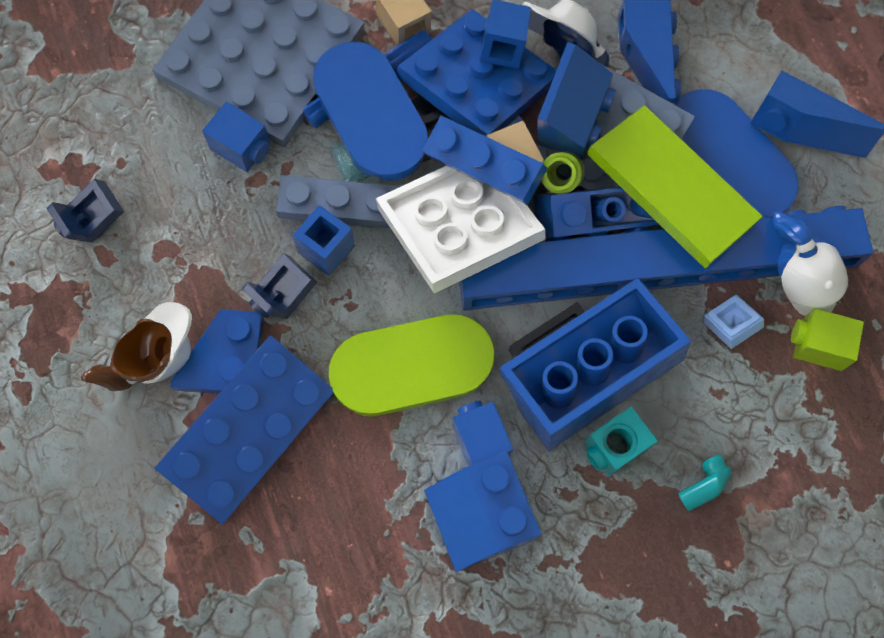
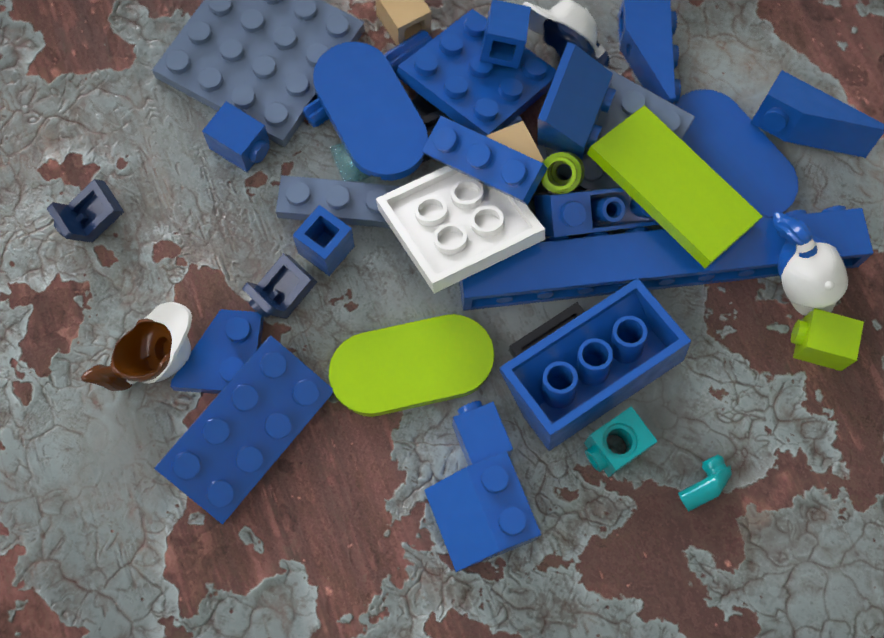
light blue tile [704,294,764,349] -> none

